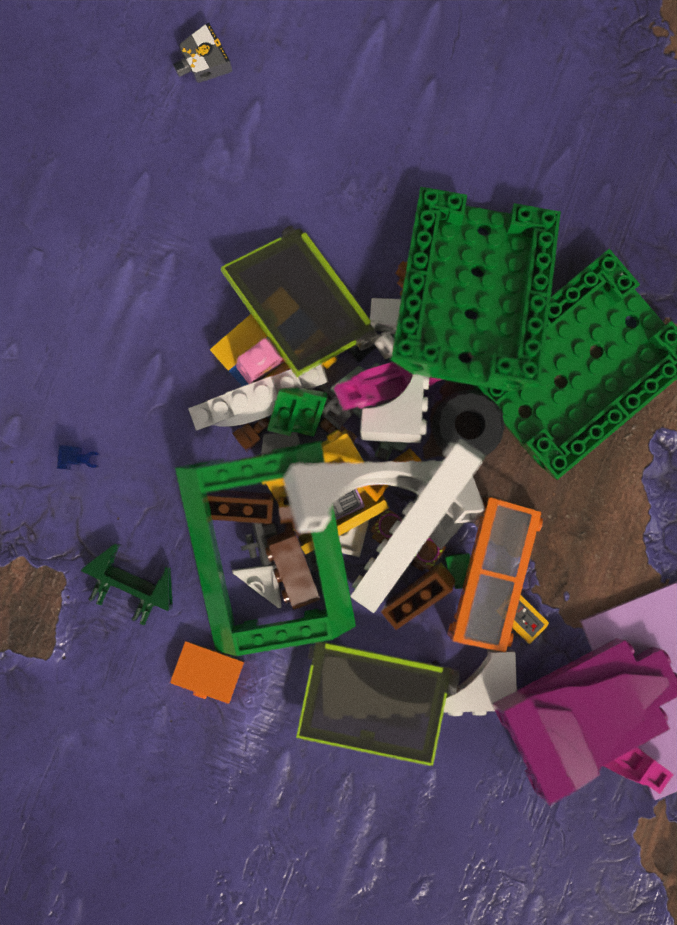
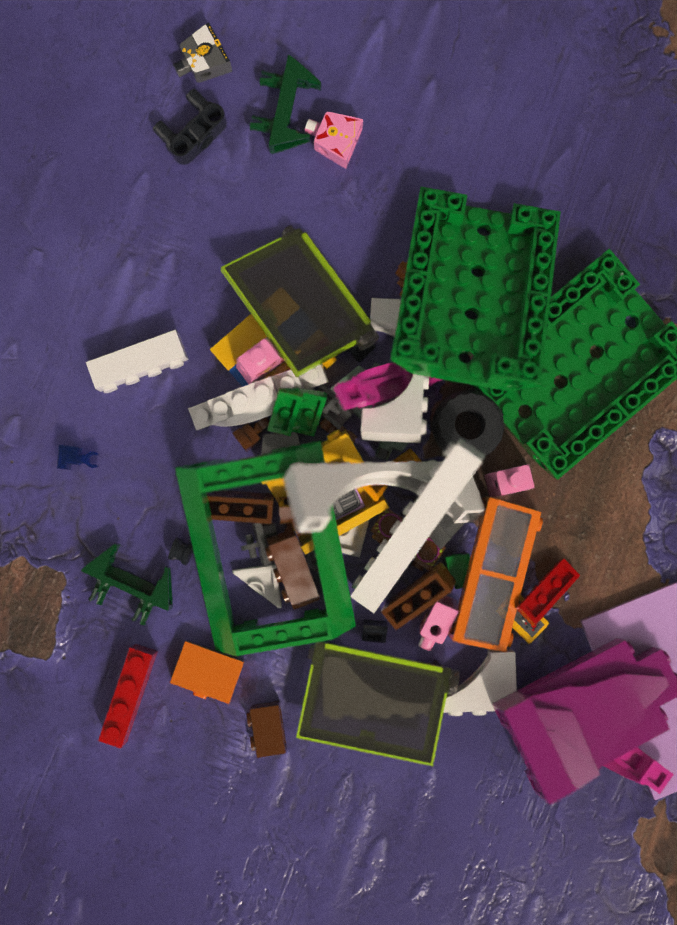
white tile [372,331,394,359] -> none
none -> white brick [86,330,189,393]
none -> red brick [98,644,158,749]
none -> black piece [153,88,227,165]
none -> black wheel [168,537,193,566]
none -> reddish brown brick [247,700,287,758]
none -> dark green hose [250,55,321,154]
none -> bright pink torso [305,112,363,168]
none -> black slope [362,619,388,643]
none -> bright pink torso [418,596,459,651]
none -> bright pink torso [484,464,534,497]
none -> red plate [516,558,581,626]

